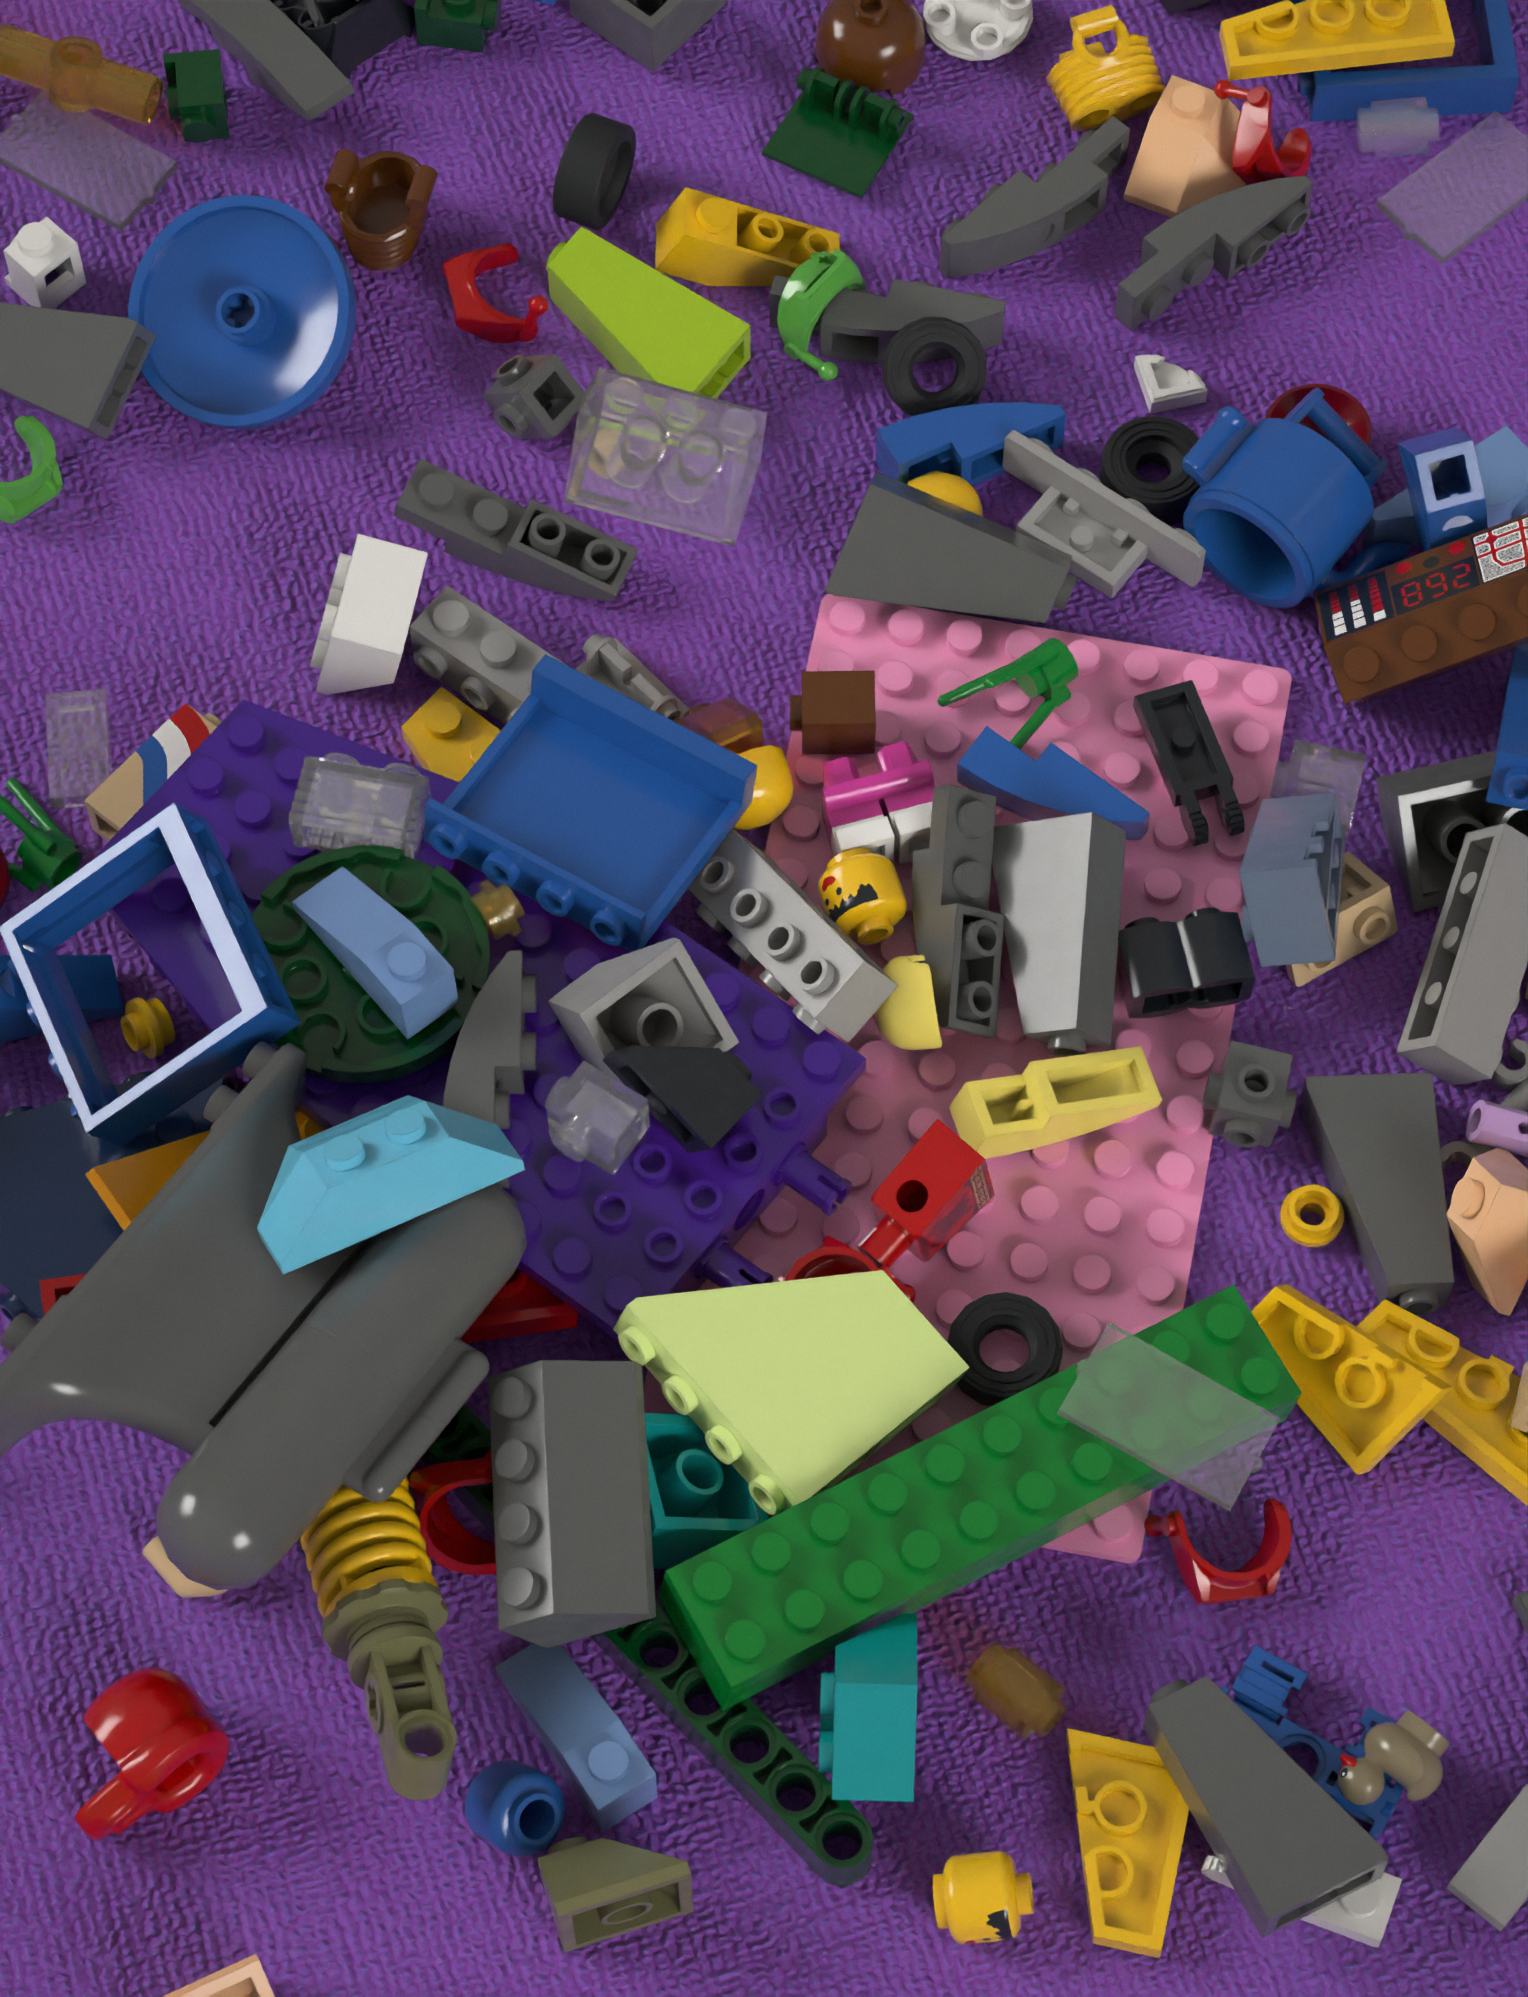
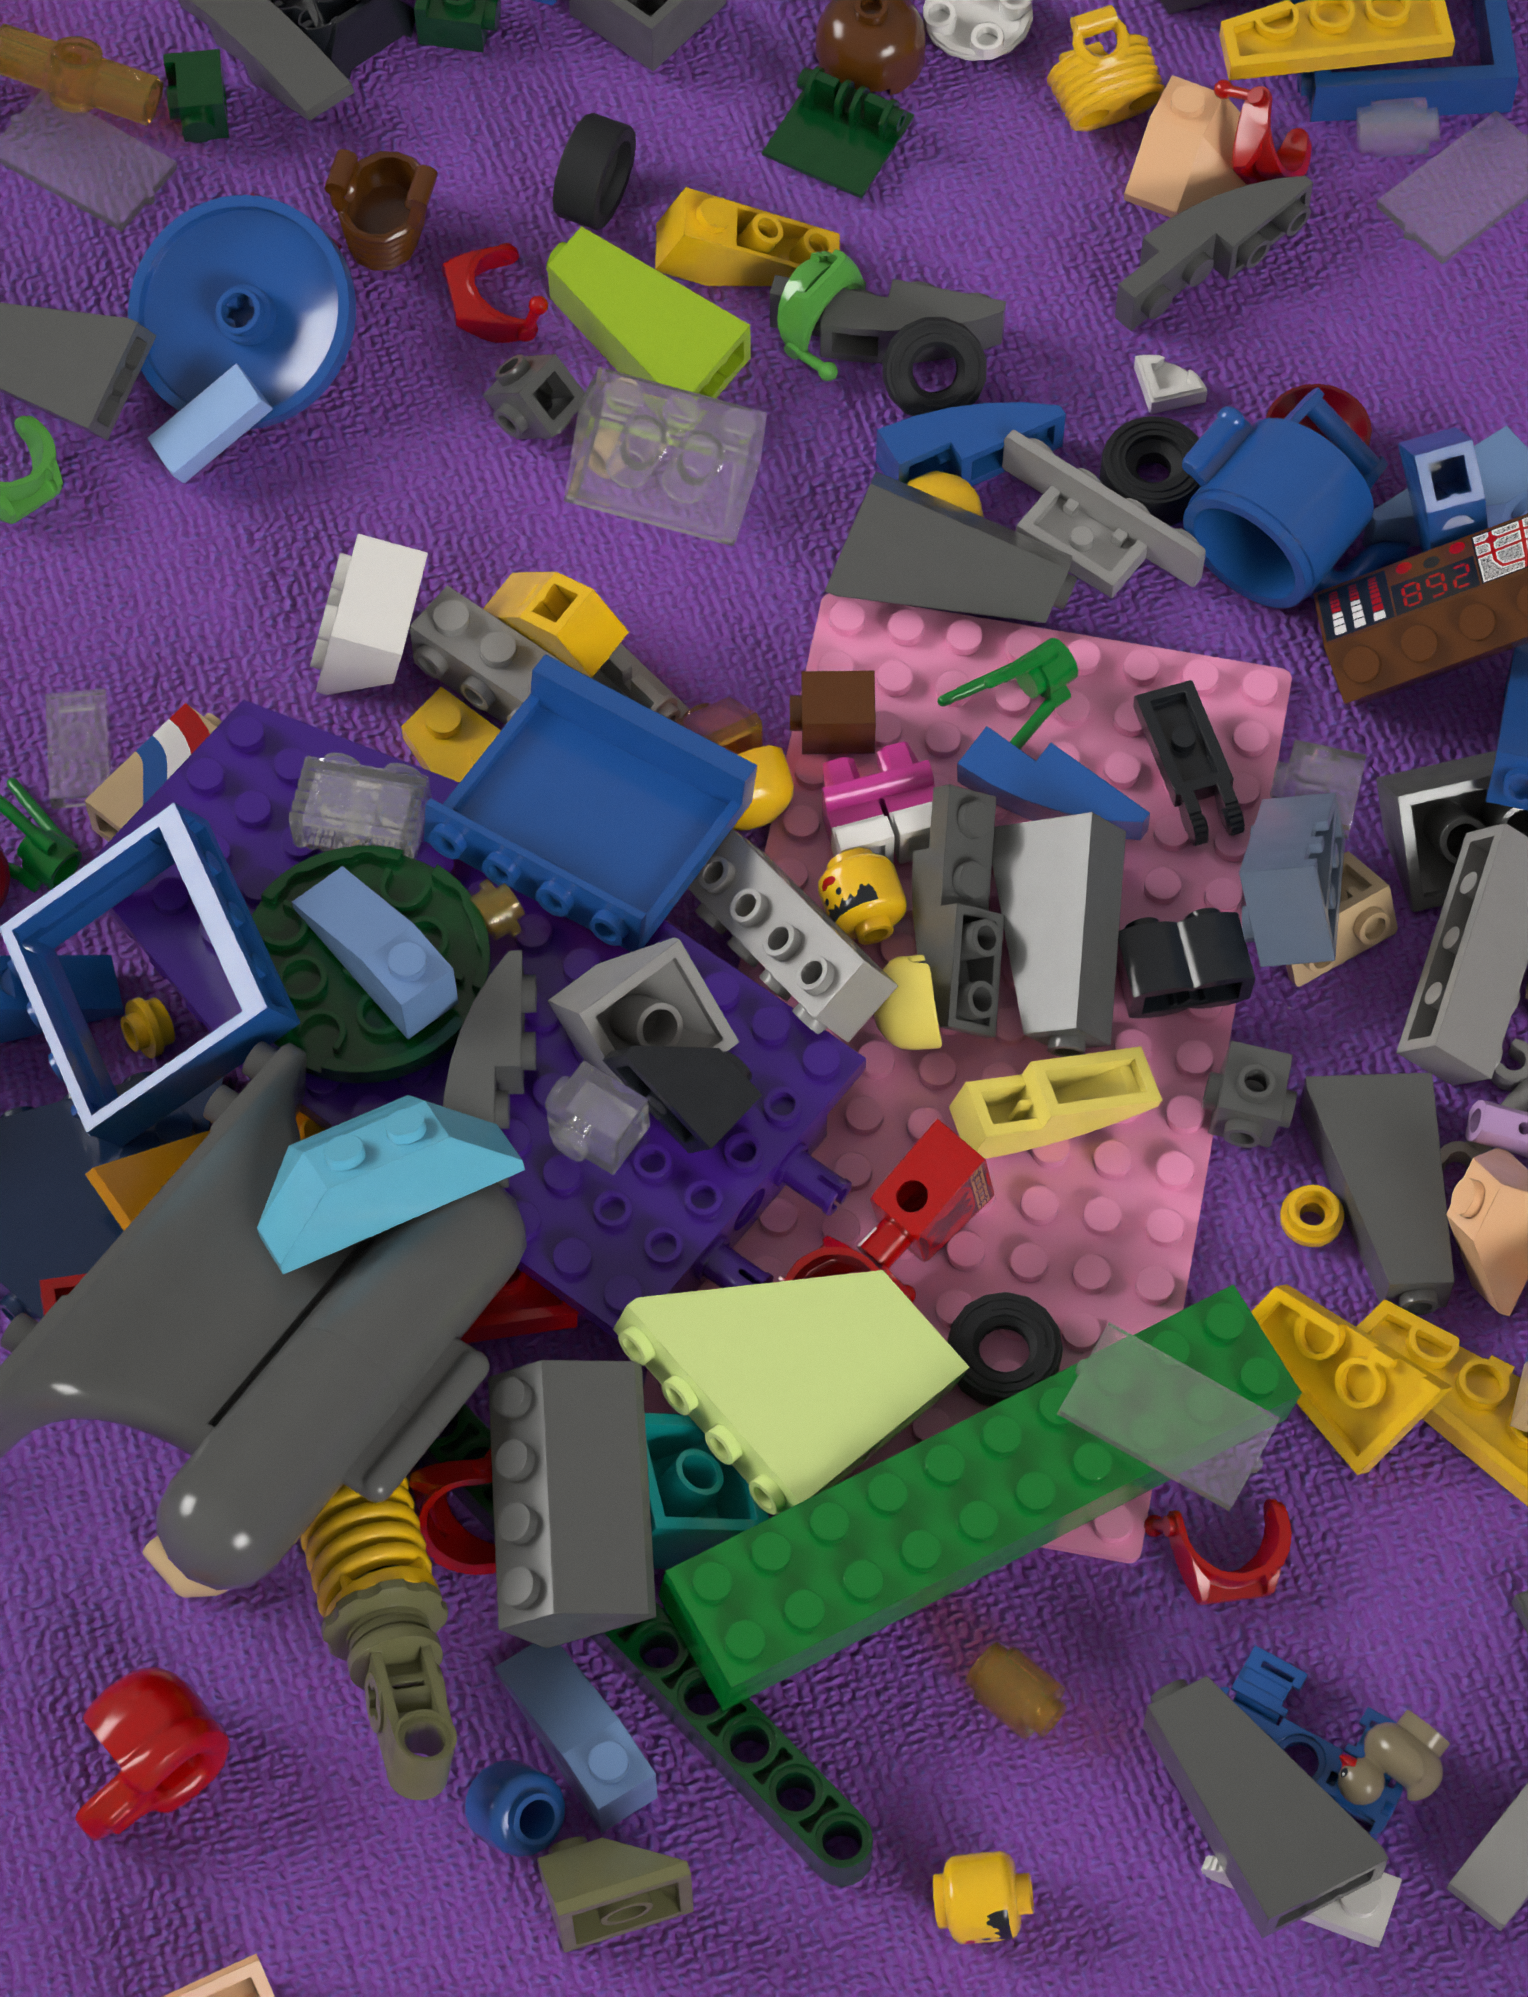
white brick [3,217,86,309] -> none
dark grey slope [393,458,639,602] -> none
teal slope [819,1613,918,1802] -> none
dark grey slope [940,116,1130,278] -> none
yellow wing [1066,1728,1189,1958] -> none
none -> light blue slope [148,363,273,483]
none -> yellow slope [483,571,629,678]

